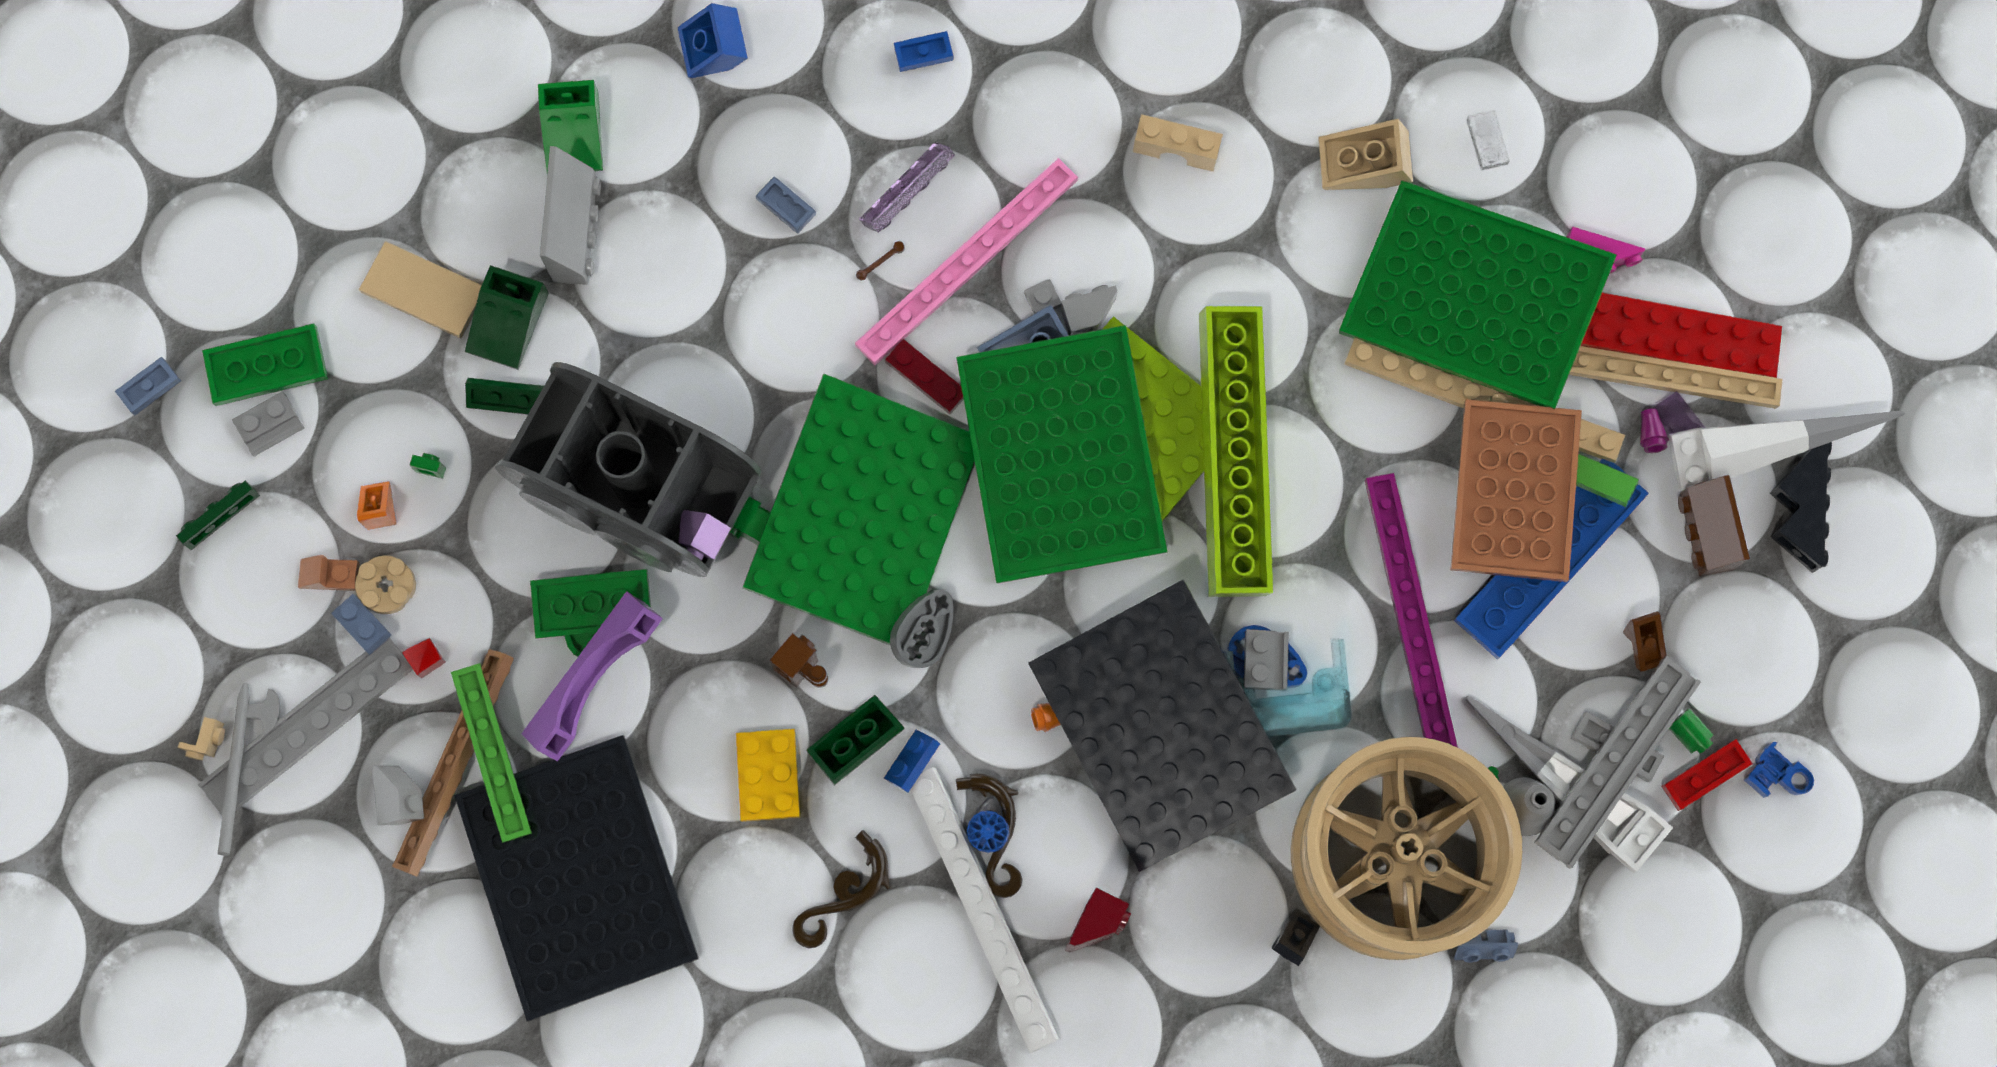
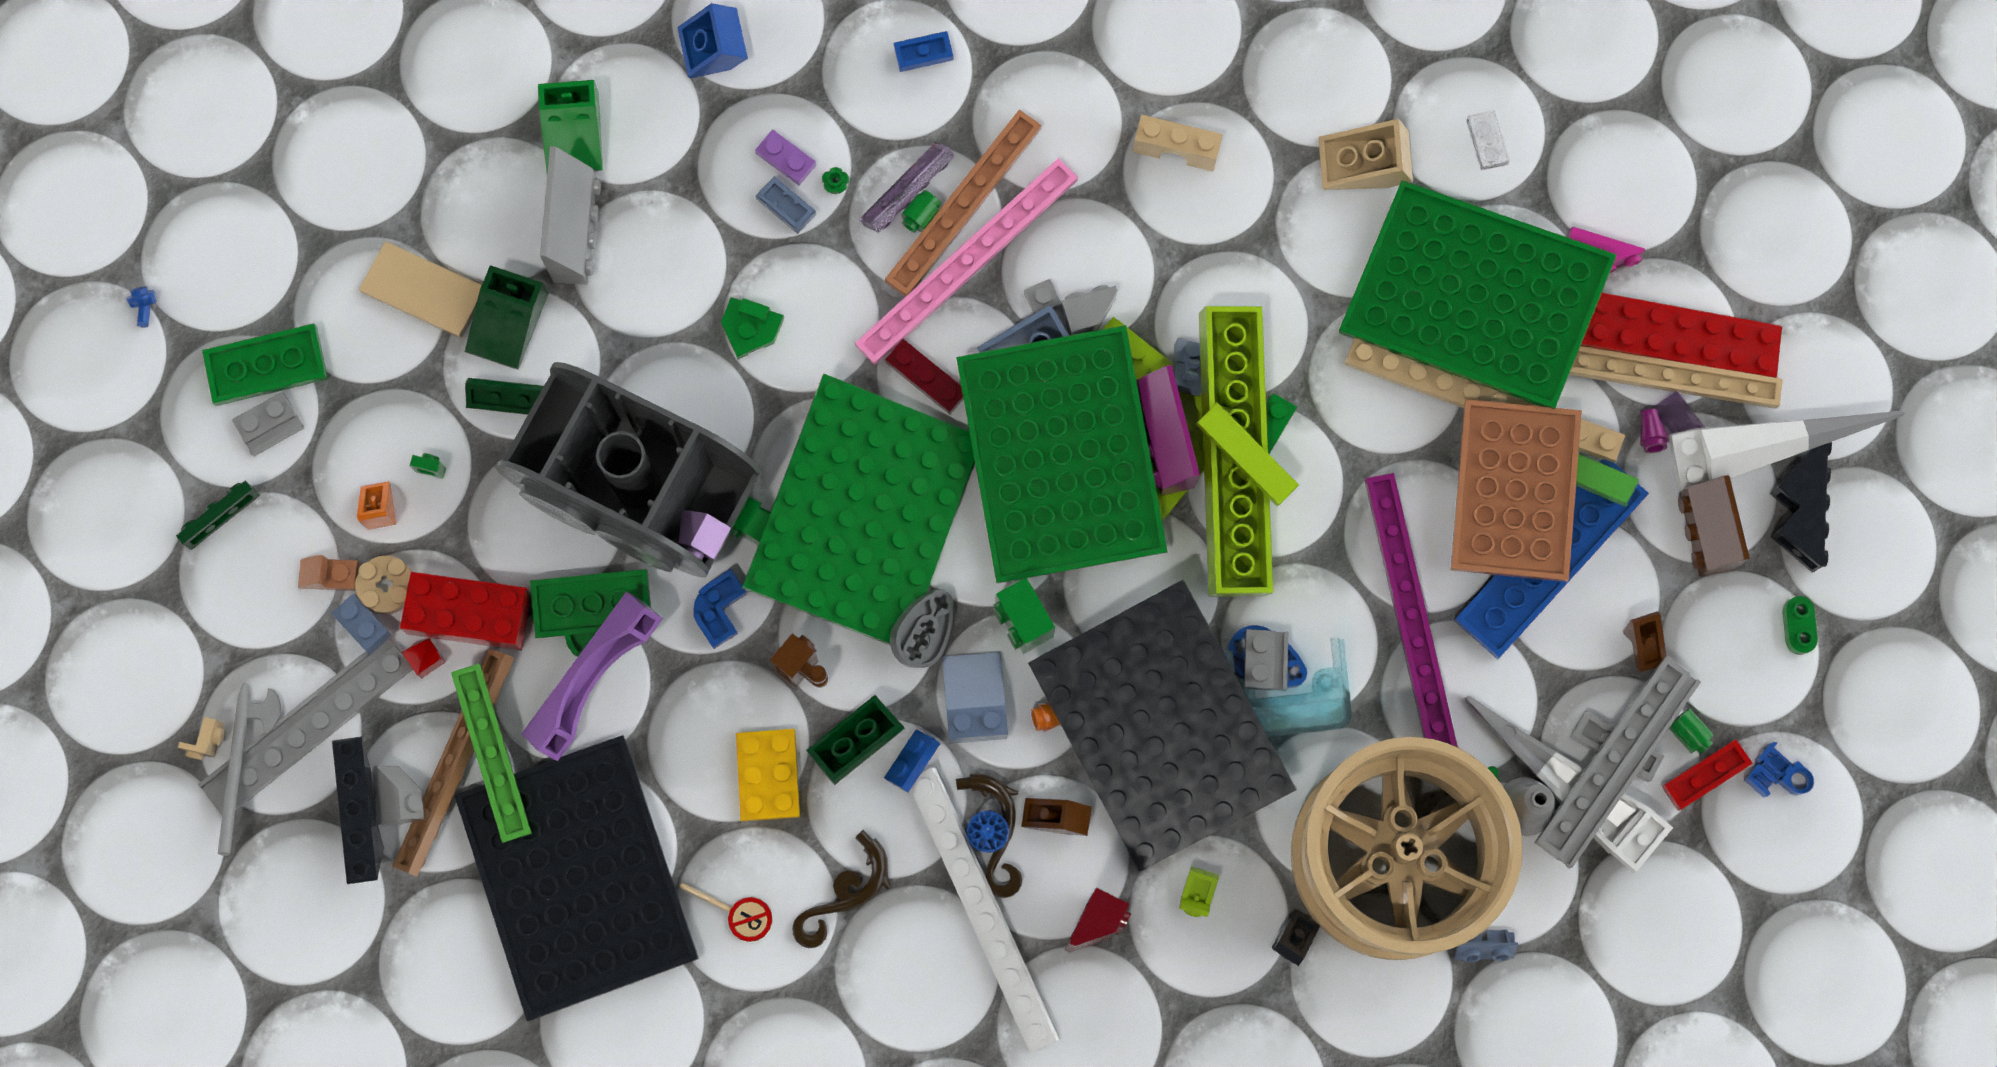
sand blue plate [115,357,181,415] -> none
reddish brown hinge [856,241,905,281] -> none
none -> blue plate [126,286,156,328]
none -> black slope [332,736,384,885]
none -> red brick [400,572,531,651]
none -> piece [679,883,772,942]
none -> blue plate [693,569,747,649]
none -> green plate [721,297,784,360]
none -> medium lavender plate [755,129,816,186]
none -> green plate [822,167,849,194]
none -> nougat plate [885,110,1042,297]
none -> green brick [901,190,941,233]
none -> sand blue slope [942,652,1008,744]
none -> green brick [993,577,1055,654]
none -> reddish brown slope [1021,798,1092,836]
none -> magenta slope [1136,365,1200,496]
none -> sand blue plate [1173,338,1201,396]
none -> lime bracket [1179,866,1219,917]
none -> lime tile [1196,402,1299,507]
none -> green plate [1266,393,1297,454]
none -> green plate [1782,596,1818,655]

